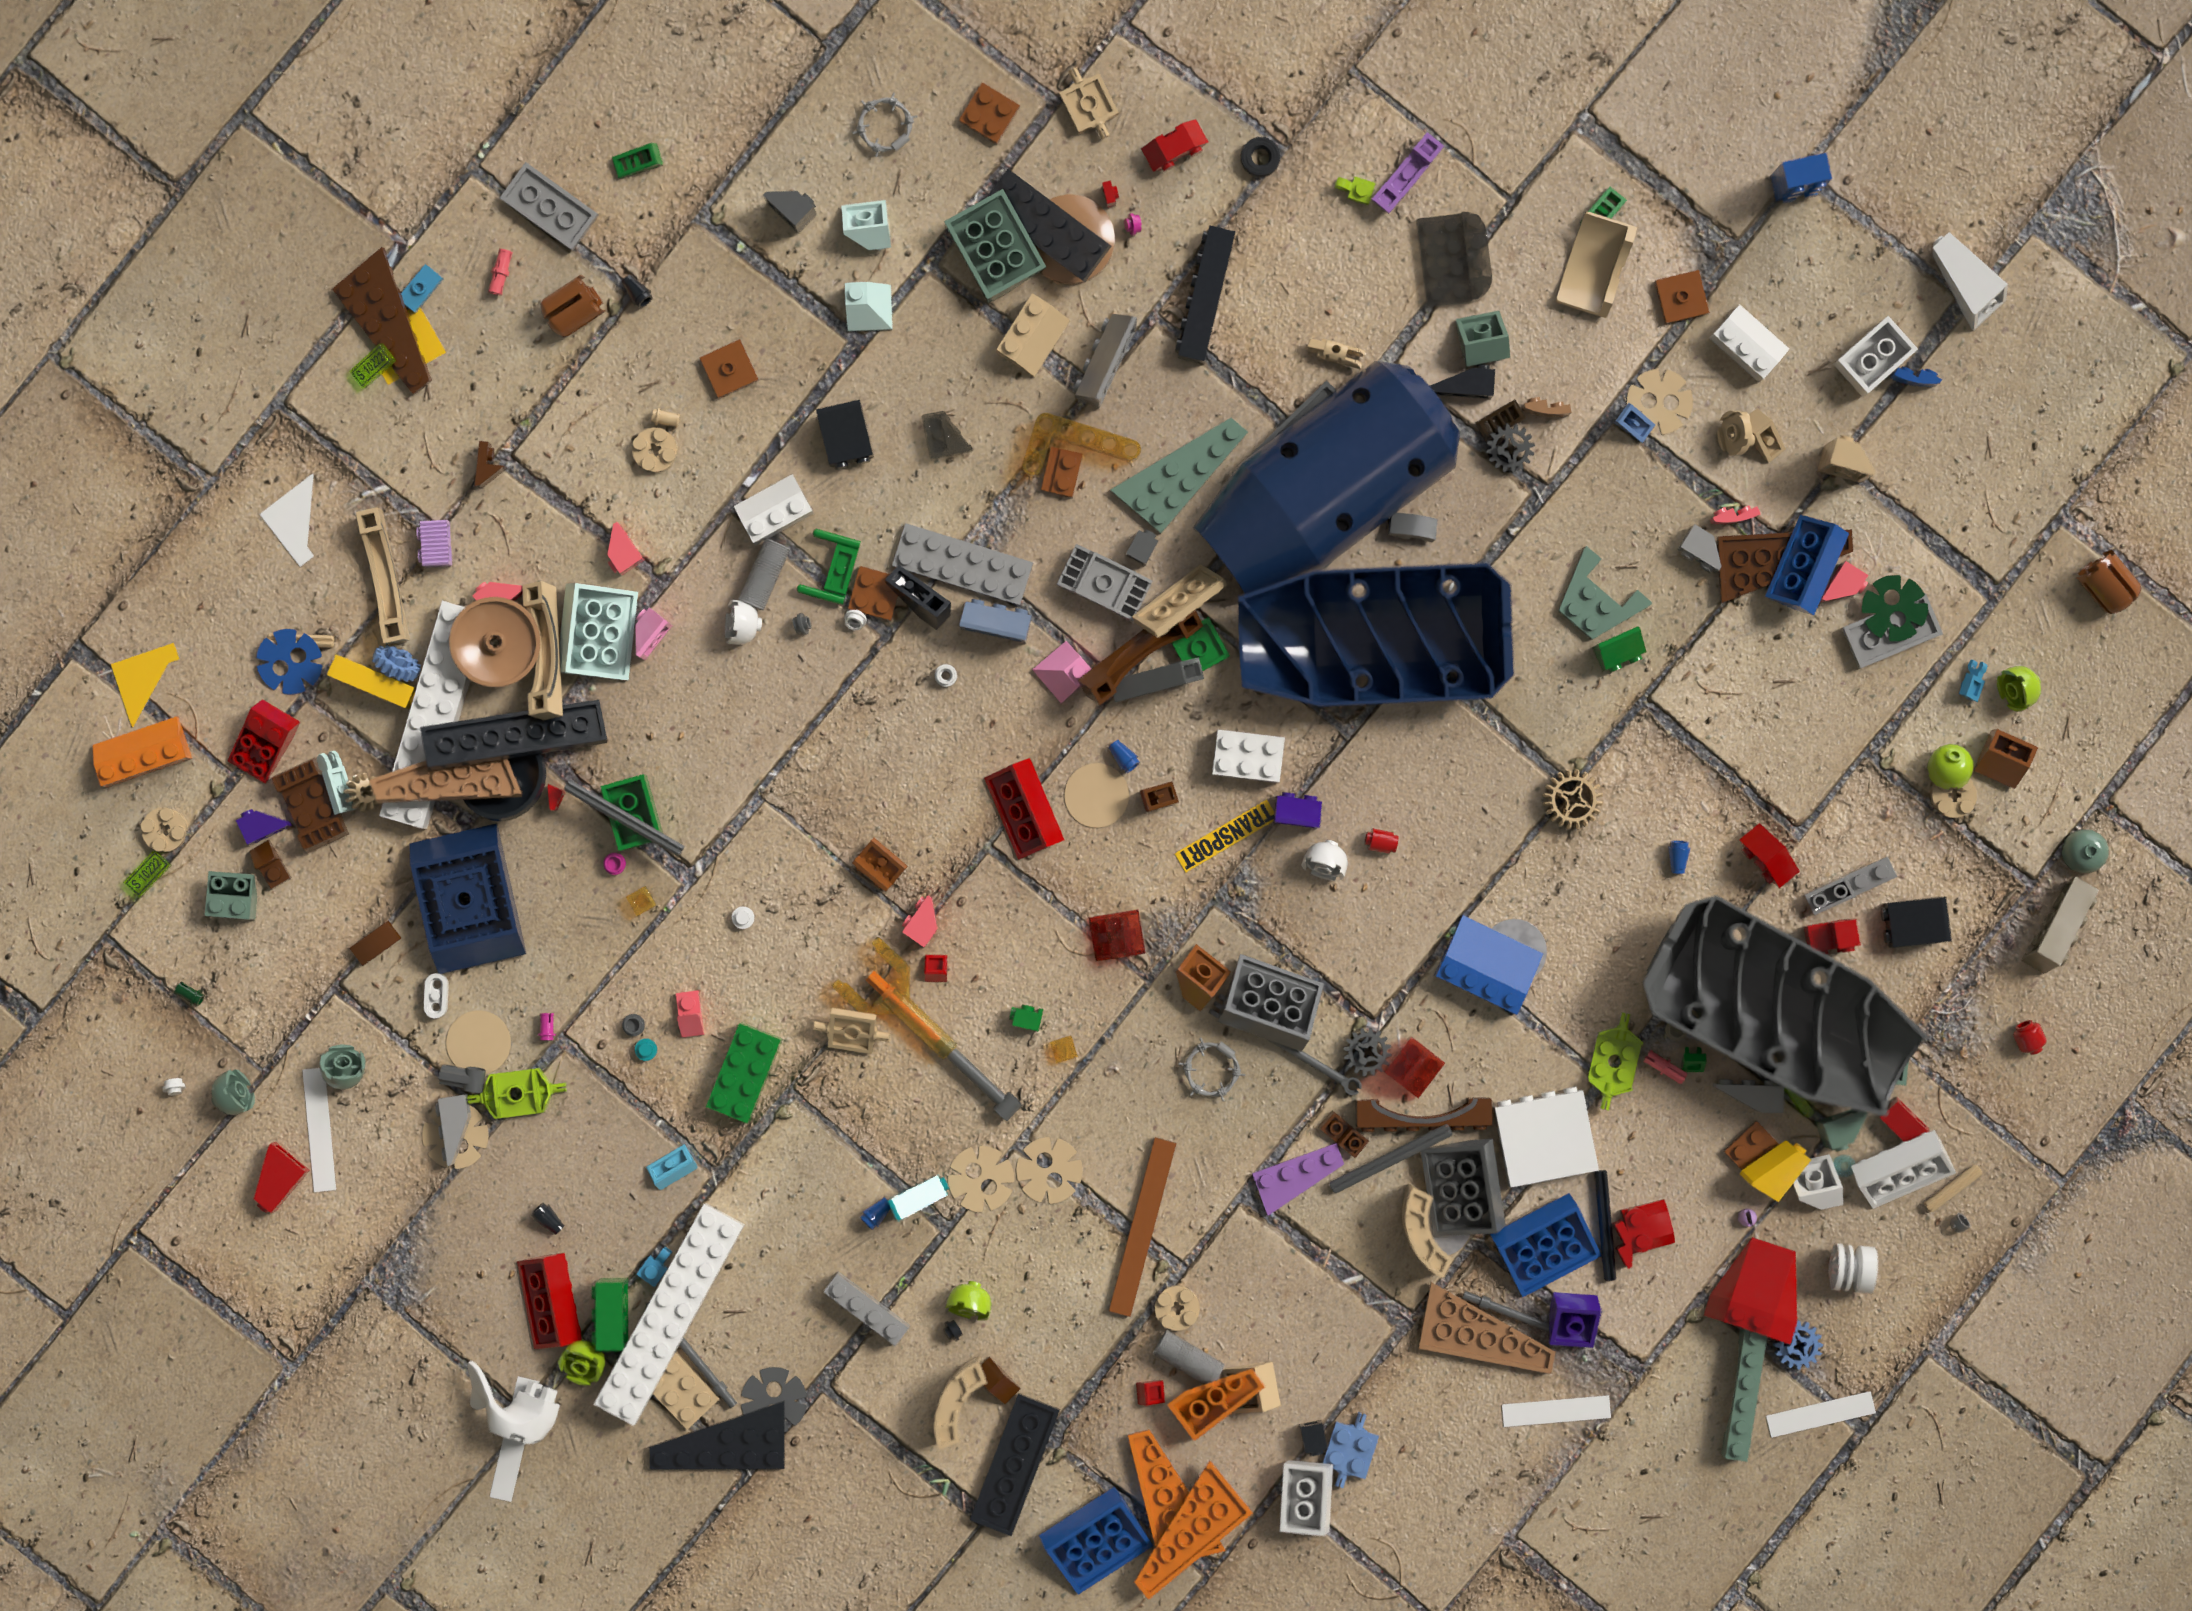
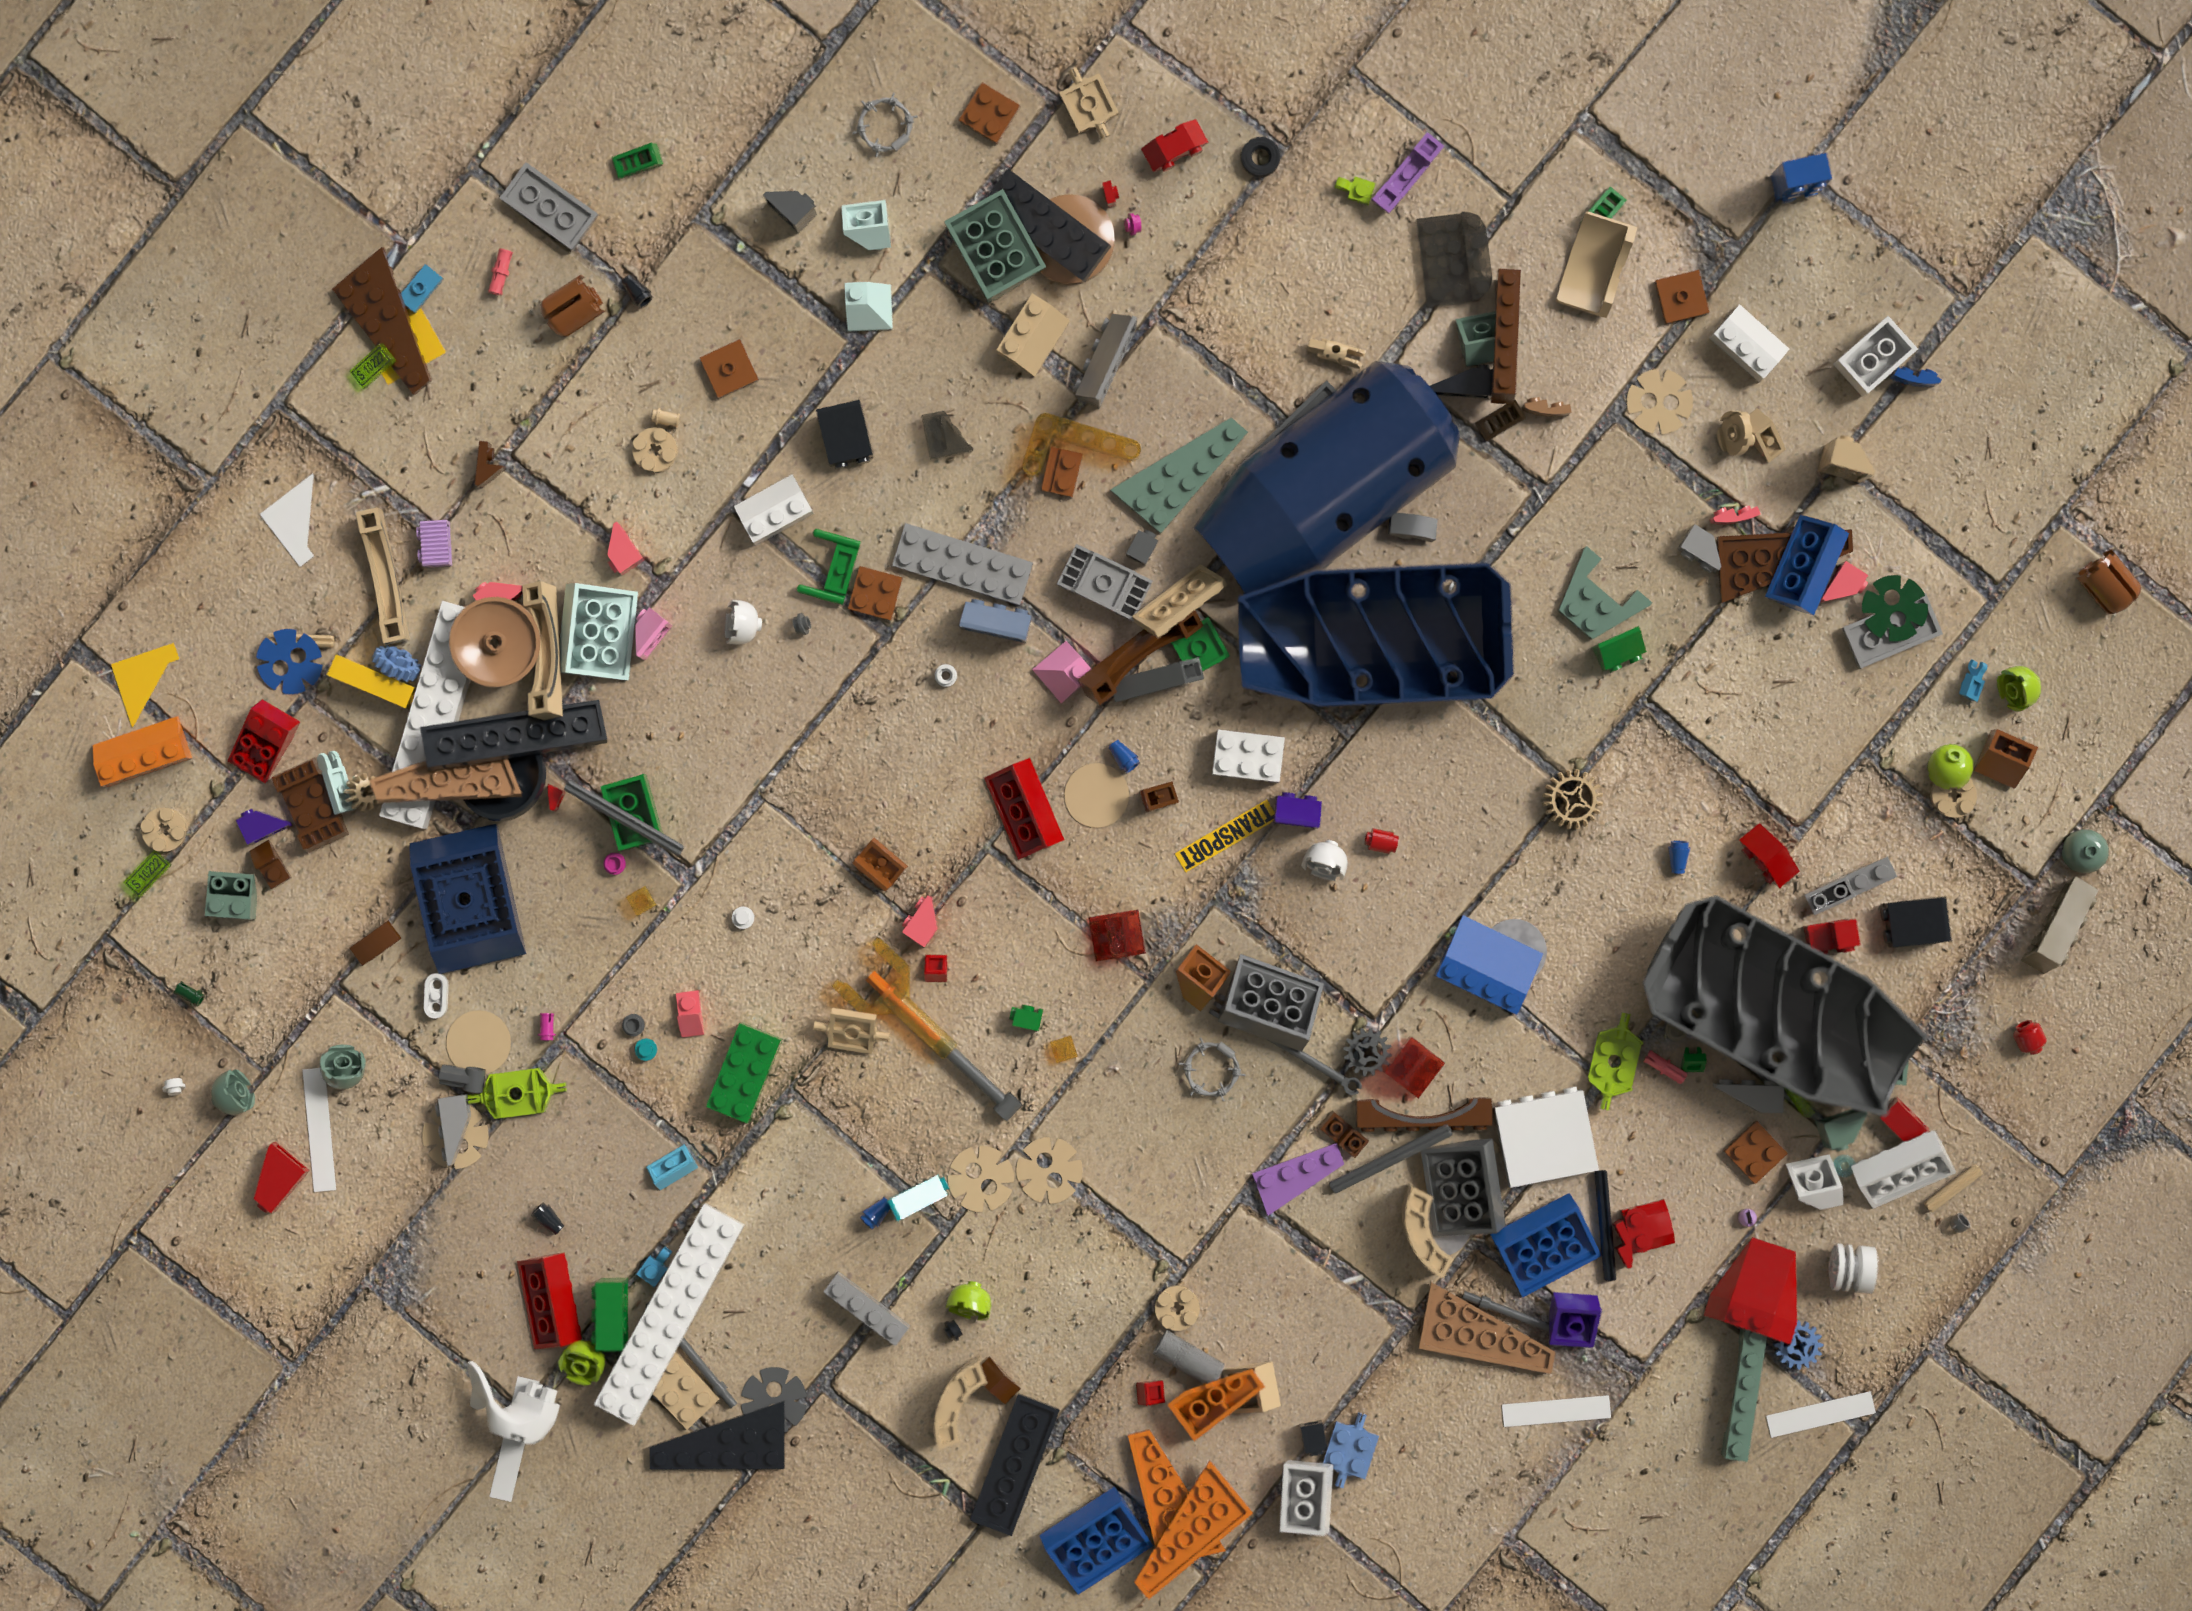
light grey piece [738,538,790,610] -> none
white plate [844,610,867,630] -> none
black slope [885,565,951,630] -> none
dark orange tile [1109,1137,1177,1317] -> none
black brick [1175,225,1236,365] -> none
dark grey gear [1486,423,1535,472] -> none
medium blue slope [1614,403,1655,443] -> none
yellow slope [1739,1140,1811,1202] -> none
white slope [1933,232,2008,330] -> none
none -> reddish brown arch [1491,268,1521,405]

